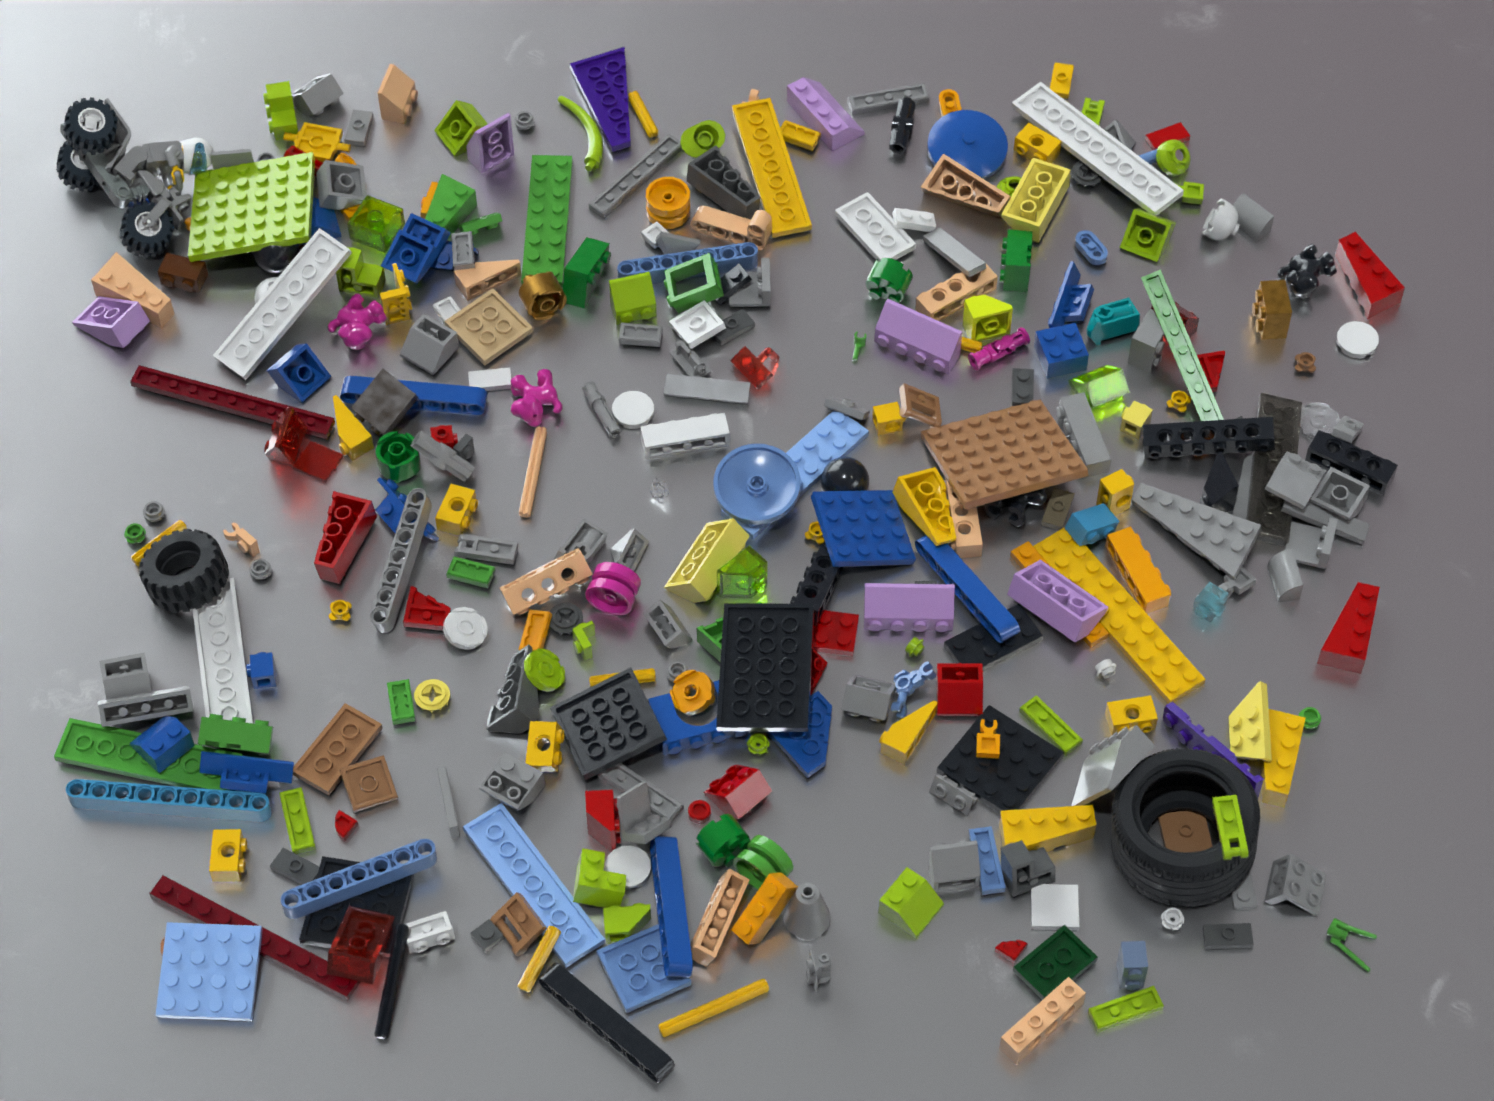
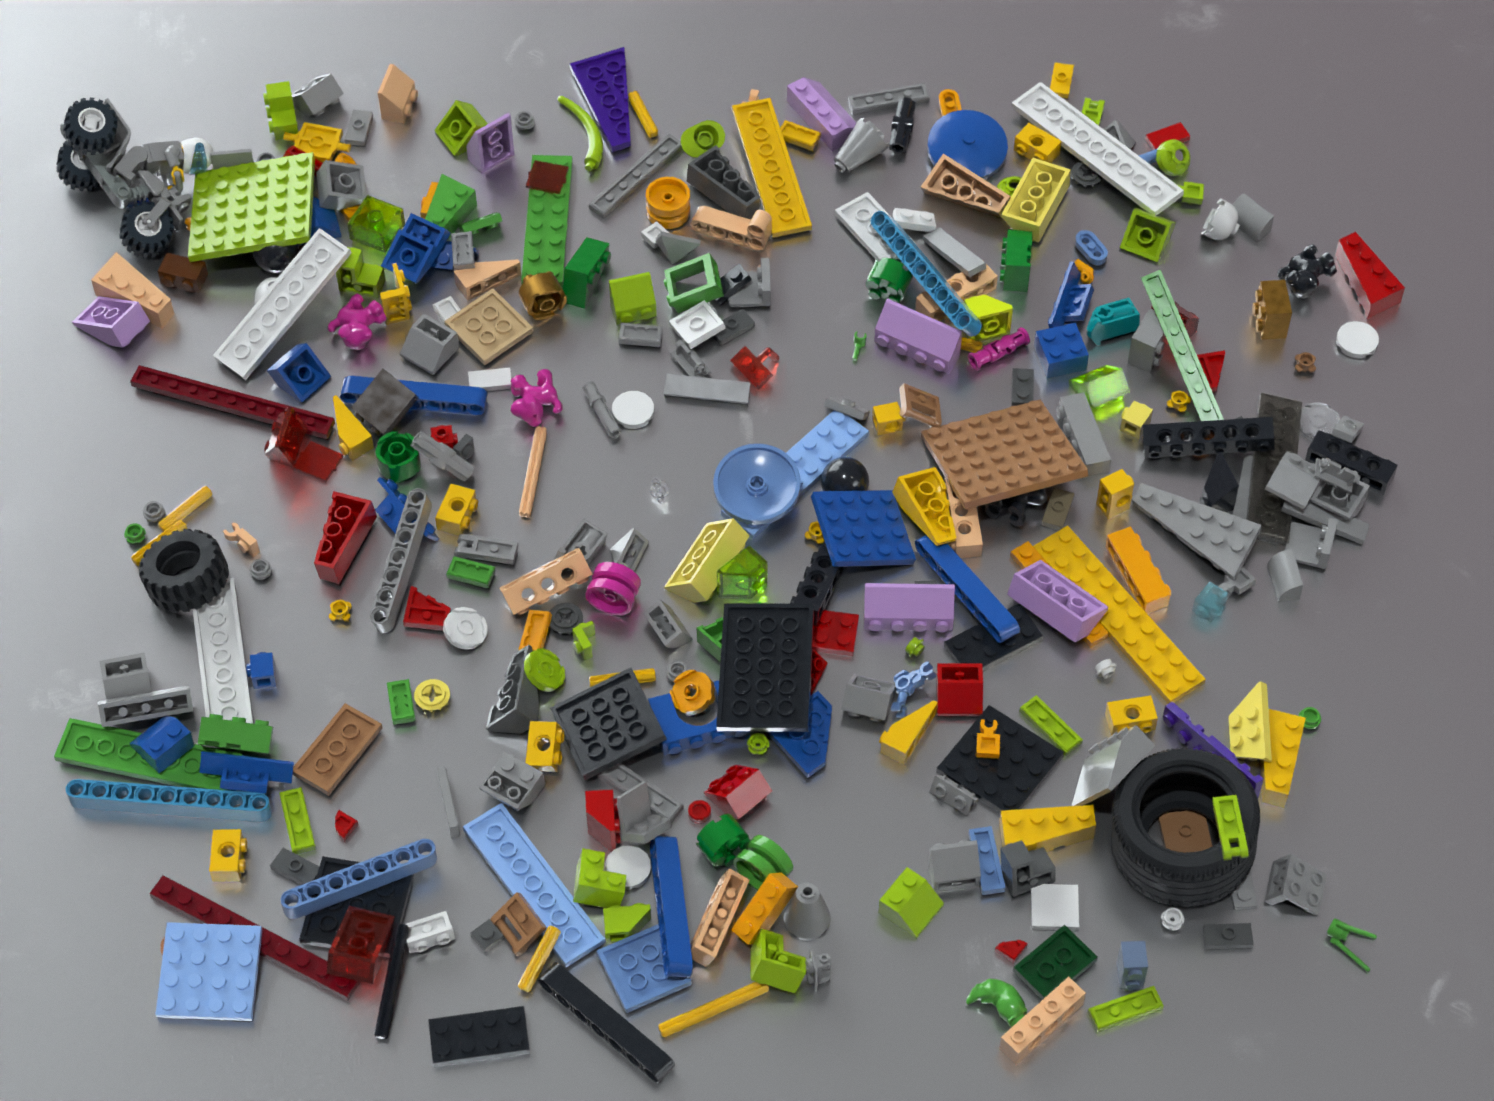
medium nougat plate [340,755,398,813] -> none
medium blue beam [617,242,758,284] -> none
white brick [641,413,730,459] -> none
dark azure brick [1065,503,1120,546] -> none
red wedge [1317,582,1380,674] -> none
none -> yellow axle [158,486,212,531]
none -> black plate [428,1006,530,1067]
none -> clear red piece [526,160,569,194]
none -> lime brick [751,928,806,993]
none -> light grey cone [834,118,889,173]
none -> dark azure beam [871,211,982,337]
none -> bright green animal [966,979,1027,1028]
none -> light orange arm [1074,259,1094,284]
none -> light grey hinge [1314,458,1360,493]

